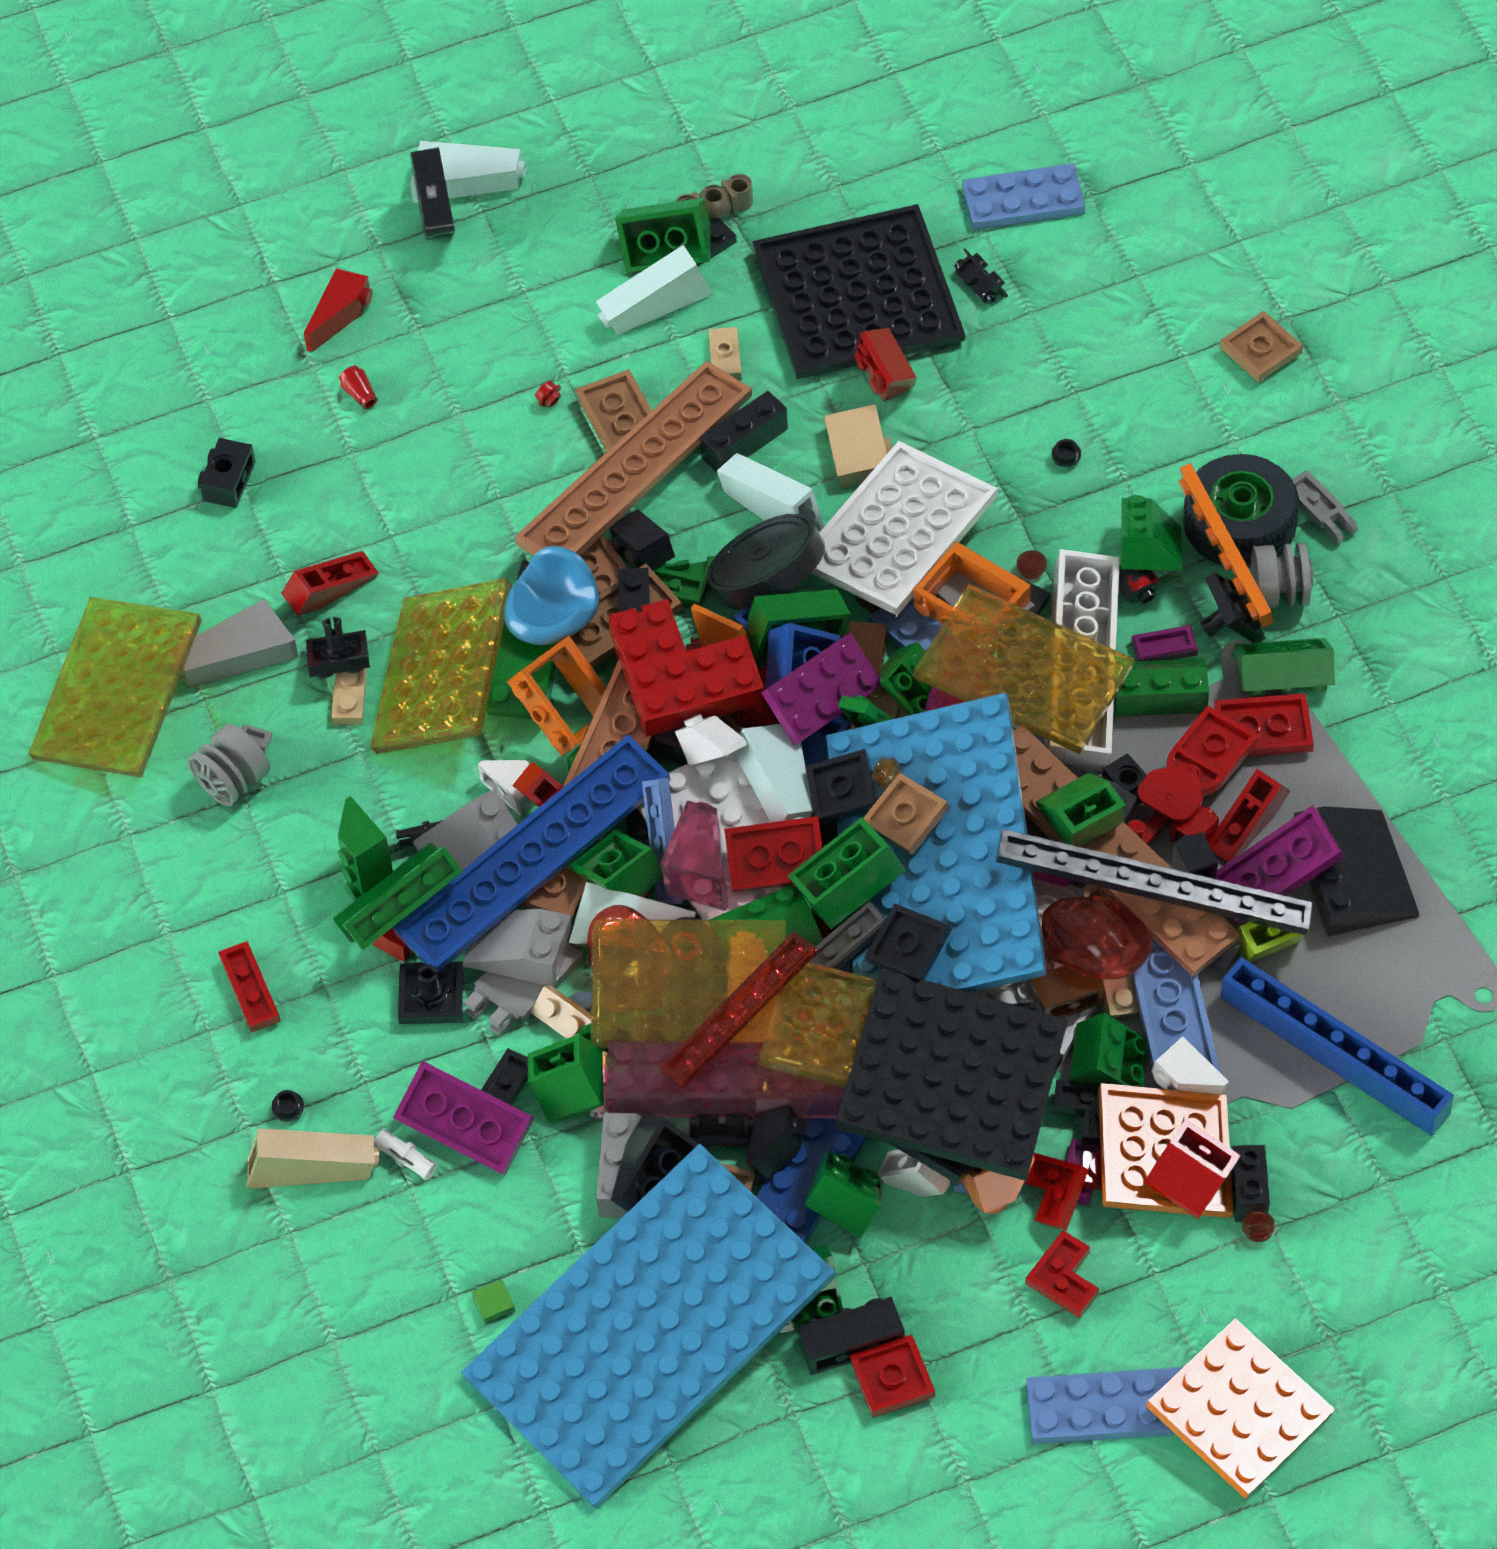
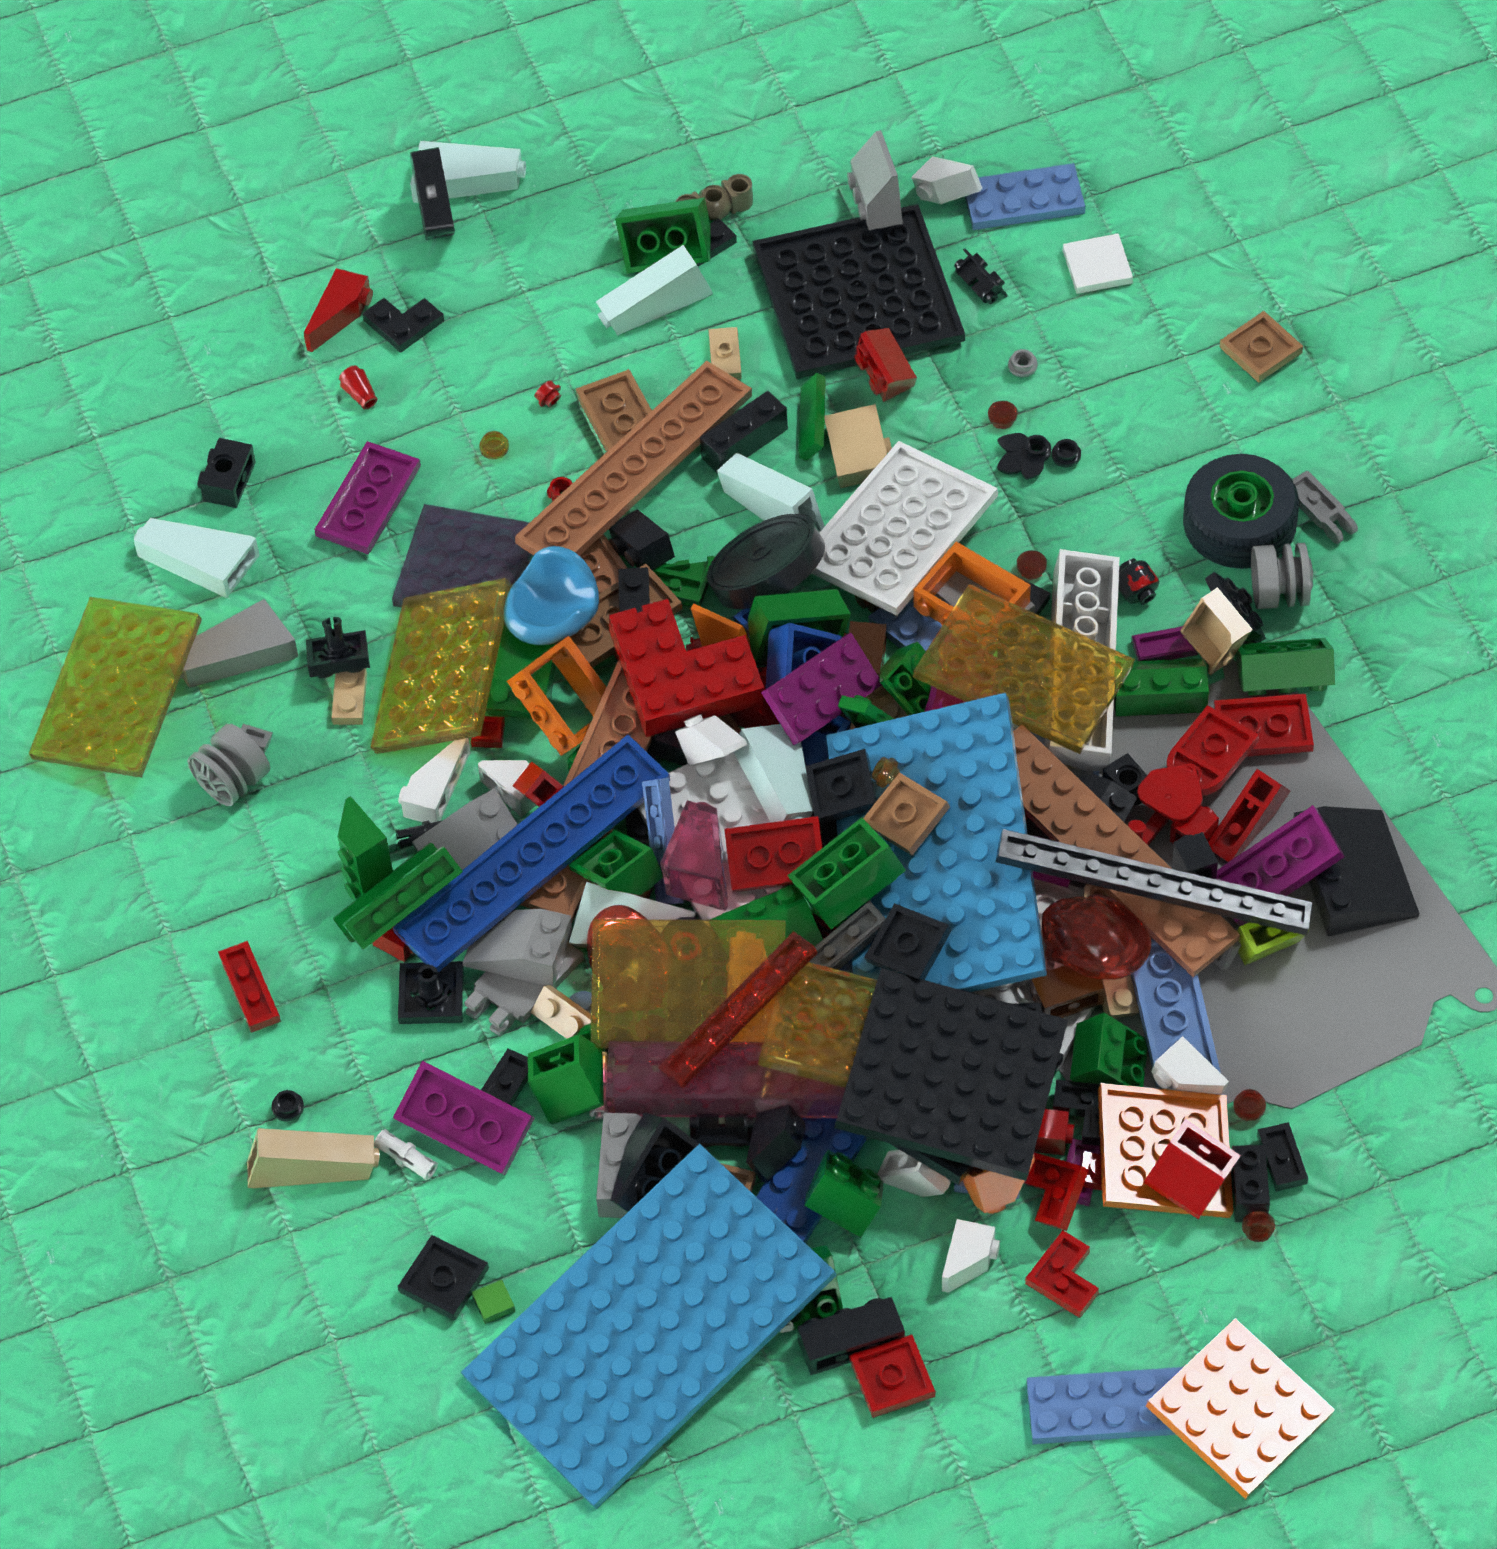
red slope [281,551,379,616] -> none
green slope [1036,773,1126,847] -> none
green slope [1121,495,1182,571] -> none
orange plate [1178,463,1274,628] -> none
blue brick [1221,957,1454,1136] -> none
none -> light aqua slope [134,518,260,598]
none -> magenta plate [314,441,421,555]
none -> black plate [362,298,444,353]
none -> plate [392,504,532,625]
none -> black plate [397,1235,489,1320]
none -> white slope [398,734,471,823]
none -> red tile [471,716,505,748]
none -> clear orange plate [479,431,509,459]
none -> red plate [547,477,572,502]
none -> green tile [798,373,826,461]
none -> light grey slope [847,131,903,230]
none -> white slope [911,156,982,204]
none -> white slope [942,1219,1000,1293]
none -> clear red plate [988,401,1017,429]
none -> black plate [997,433,1052,480]
none -> light grey plate [1008,349,1037,377]
none -> red brick [1034,1109,1074,1156]
none -> white tile [1063,233,1133,294]
none -> tan container [1180,587,1253,675]
none -> clear red plate [1233,1089,1266,1121]
none -> black plate [1257,1122,1308,1191]

